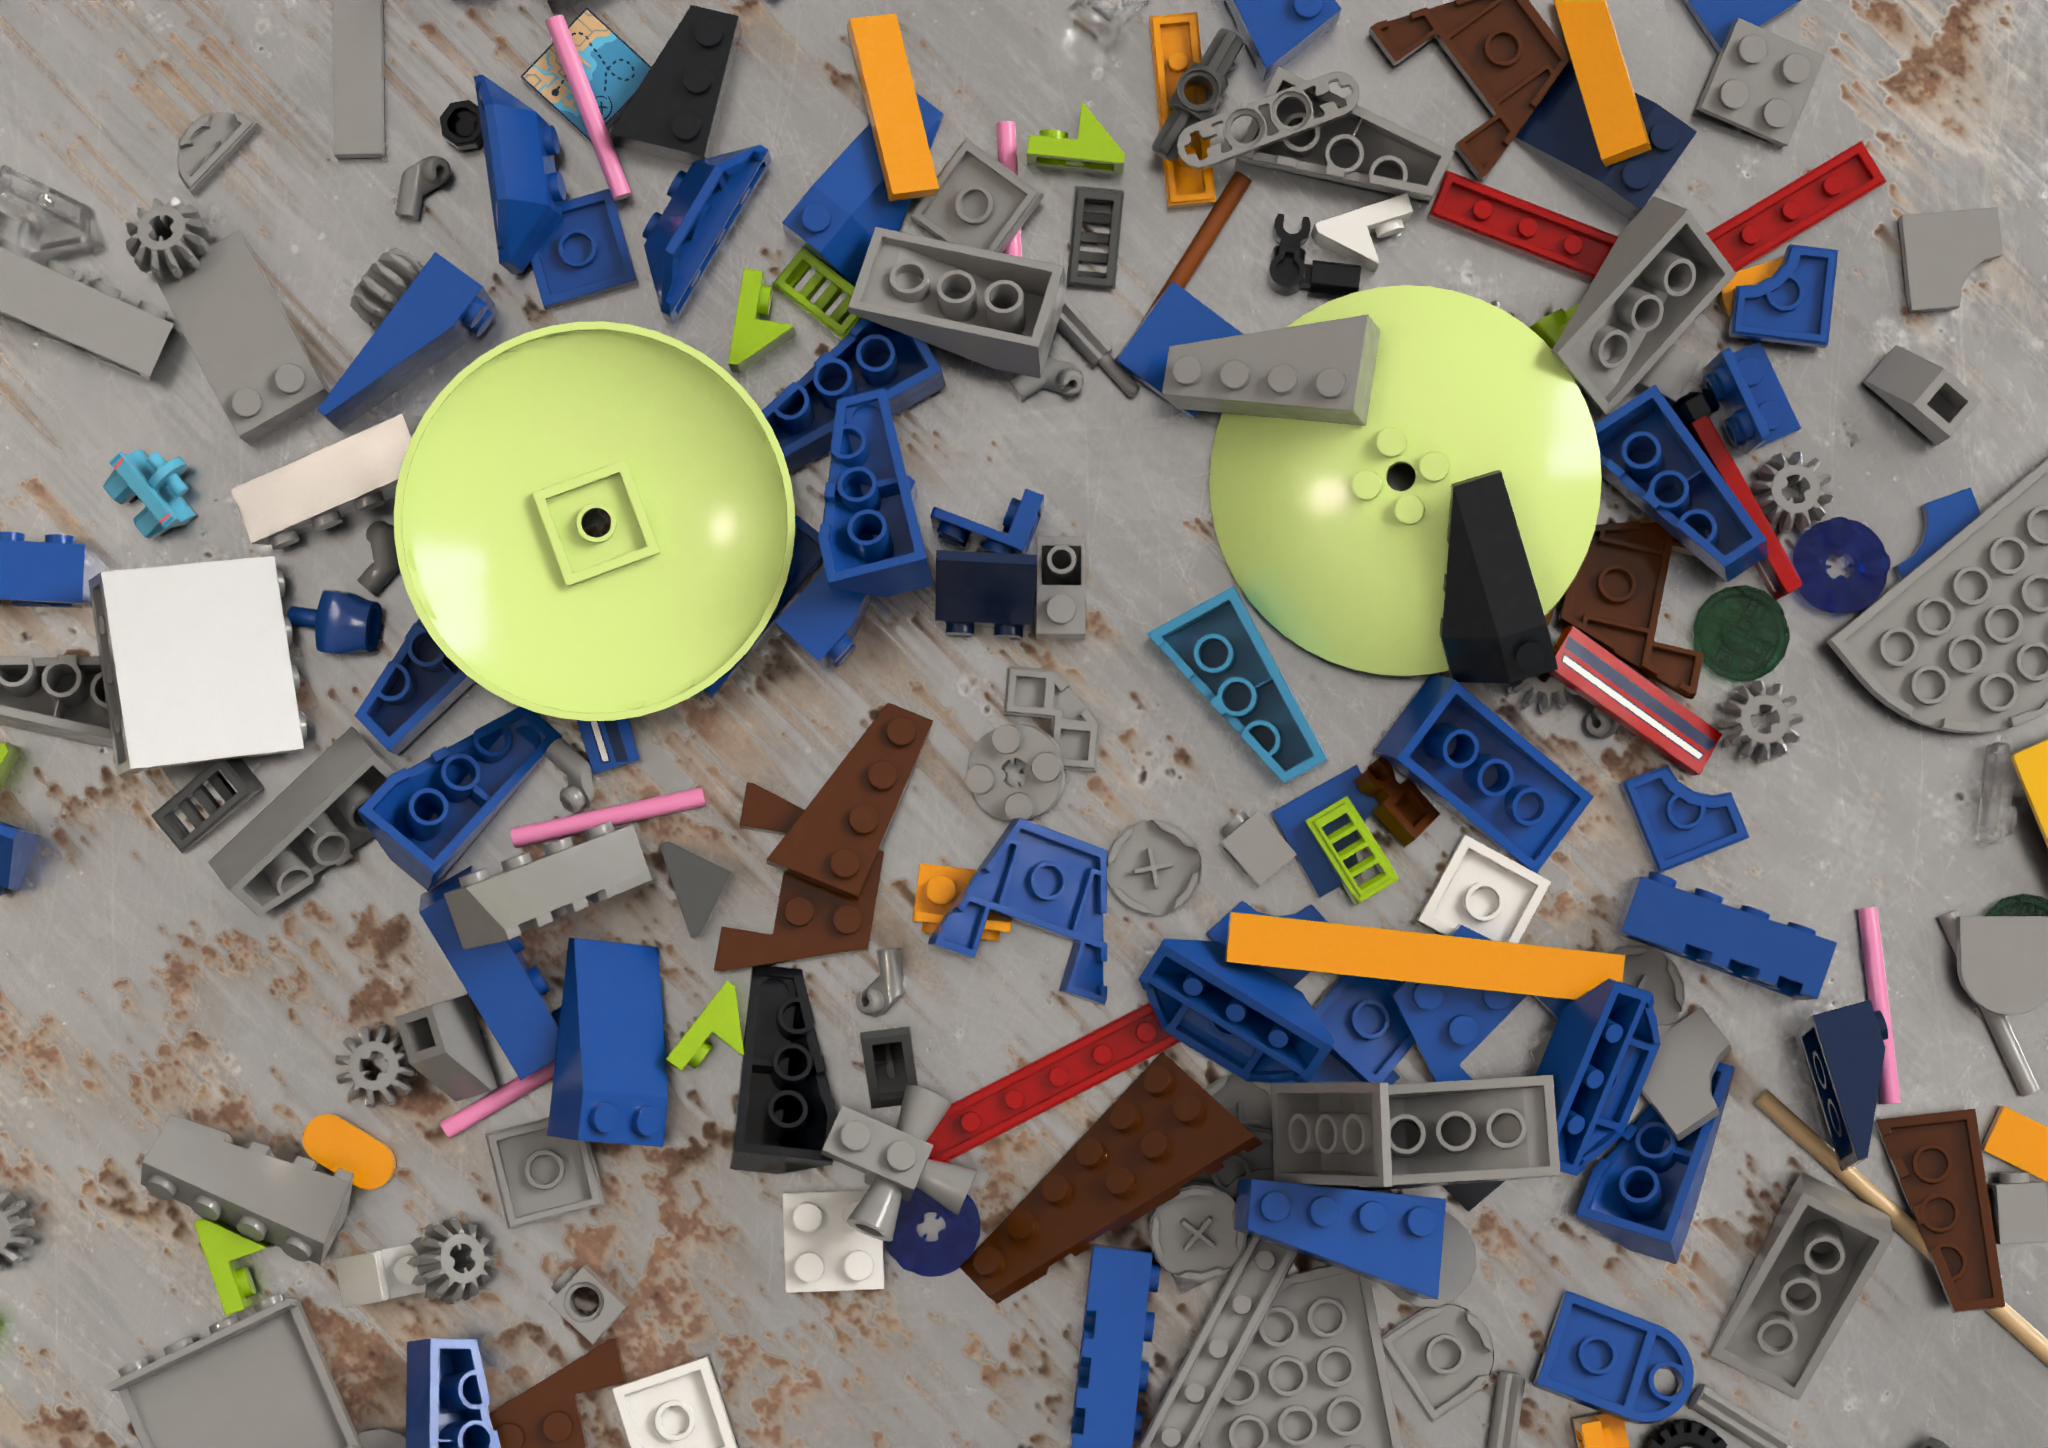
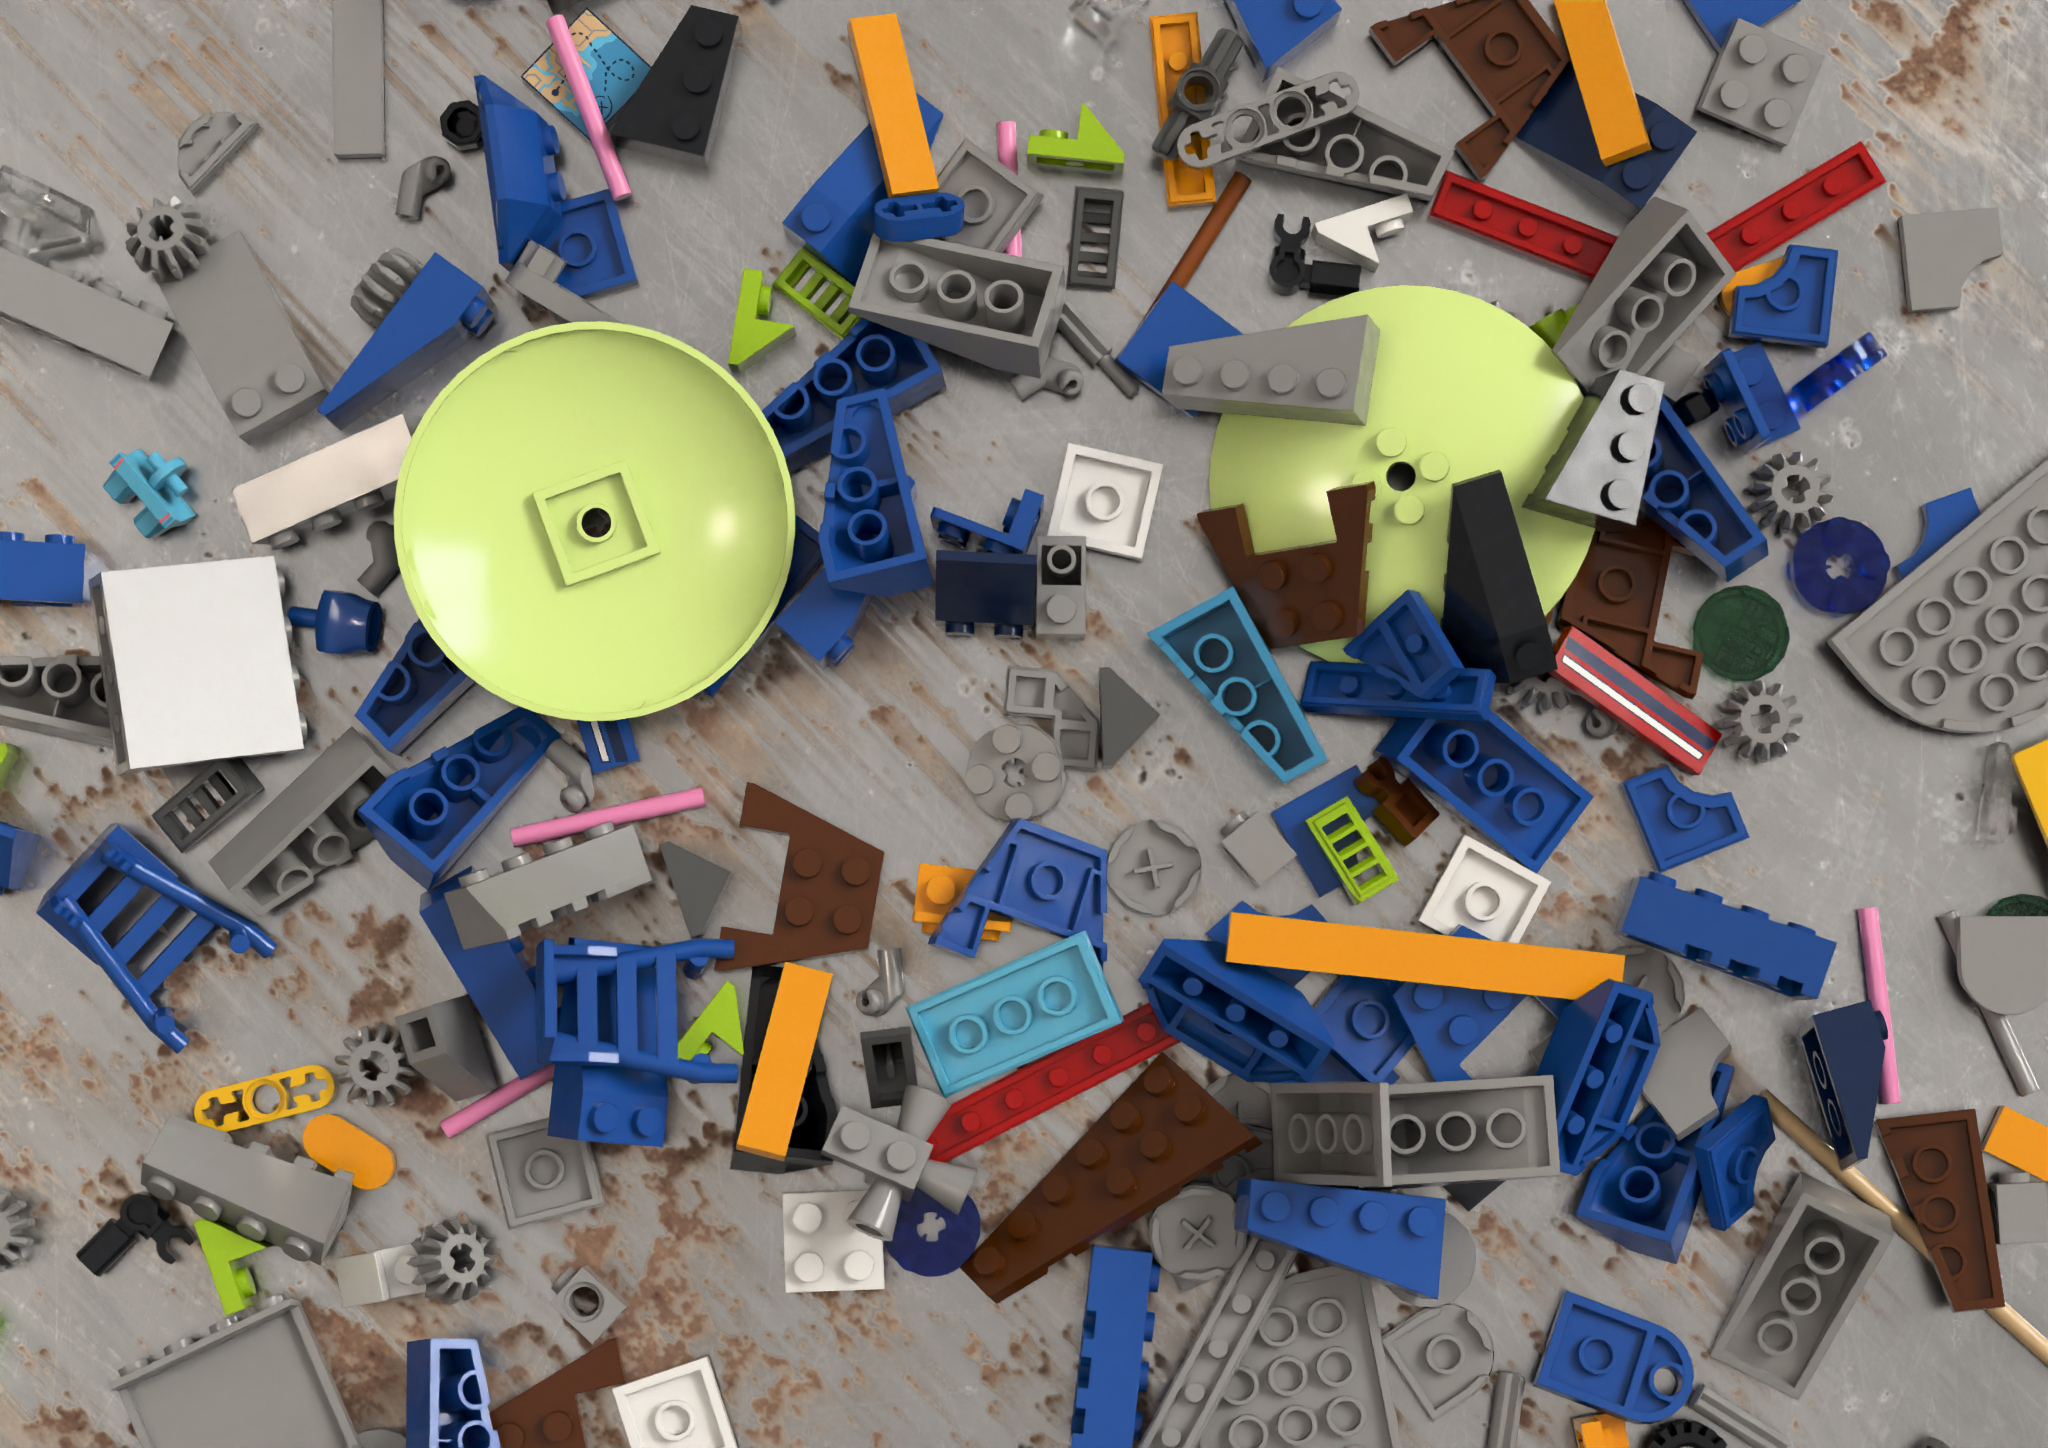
blue wedge [642,145,771,324] -> none
reddish brown wing [767,703,933,901] -> none
red tile [1687,415,1803,601] -> none
light grey slope [1863,345,1982,446] -> none
none -> blue hand [36,823,277,1054]
none -> black bar [76,1191,196,1277]
none -> yellow beam [194,1065,339,1132]
none -> light grey beam [505,239,624,324]
none -> blue hand [535,939,738,1084]
none -> light orange tile [736,962,833,1162]
none -> blue beam [873,193,965,242]
none -> medium azure tile [905,930,1124,1098]
none -> white plate [1047,443,1163,561]
none -> dark grey slope [1098,667,1160,769]
none -> reddish brown wing [1197,481,1376,649]
none -> blue tile [1300,661,1497,722]
none -> blue wing [1343,589,1465,700]
none -> wedge [1522,369,1665,533]
none -> blue tile [1693,1094,1776,1231]
none -> clear blue plate [1791,332,1888,412]

